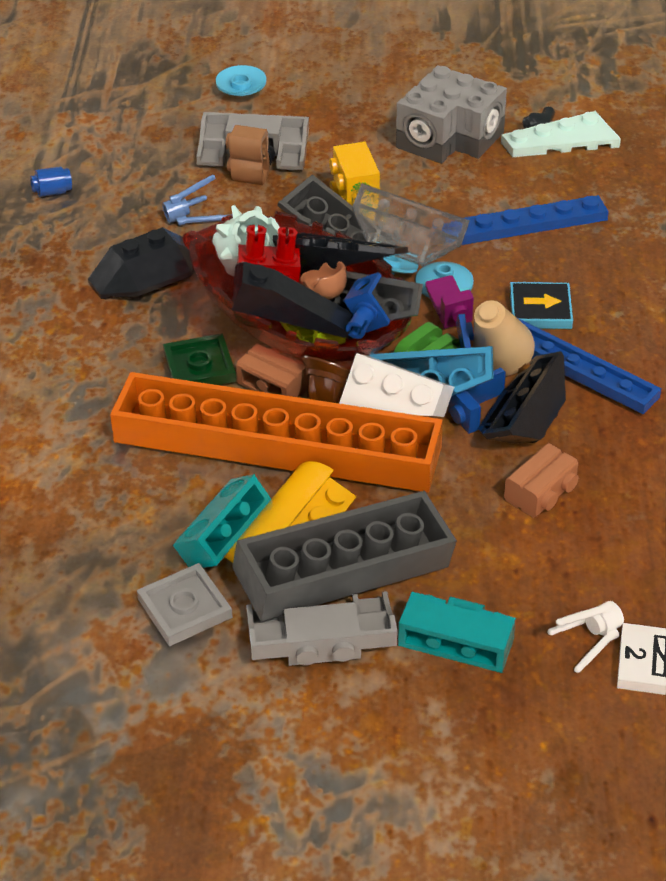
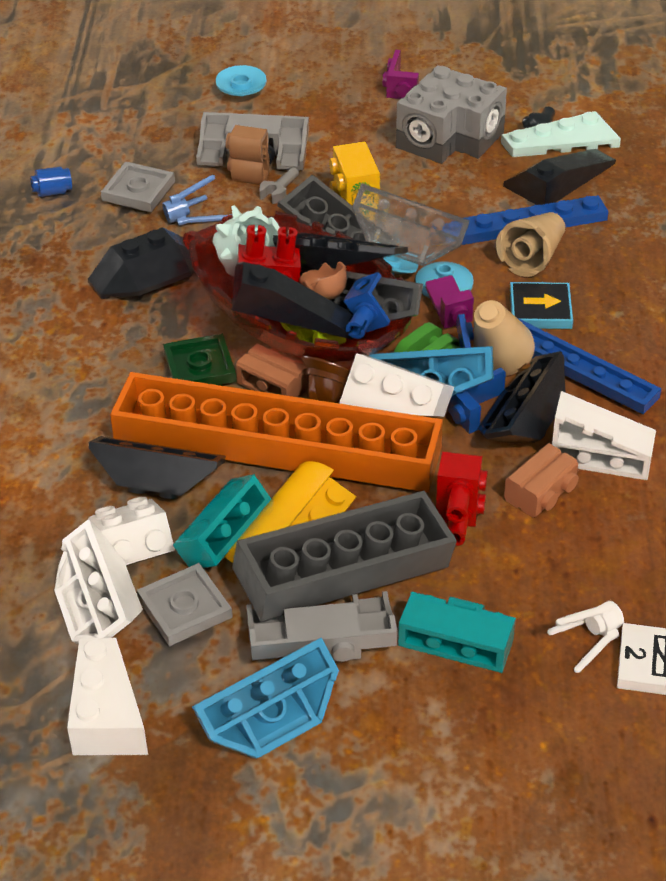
none -> white wedge [54,519,143,644]
none -> white wedge [67,638,148,755]
none -> white bracket [88,497,175,565]
none -> black wedge [89,436,226,499]
none -> light grey plate [101,162,175,212]
none -> dark azure wedge [192,637,339,759]
none -> light grey bar [260,167,299,204]
none -> magenta bracket [382,49,419,99]
none -> red brick [436,451,488,546]
none -> tan cone [496,212,565,277]
none -> black wedge [503,149,616,205]
none -> white wedge [552,391,656,480]

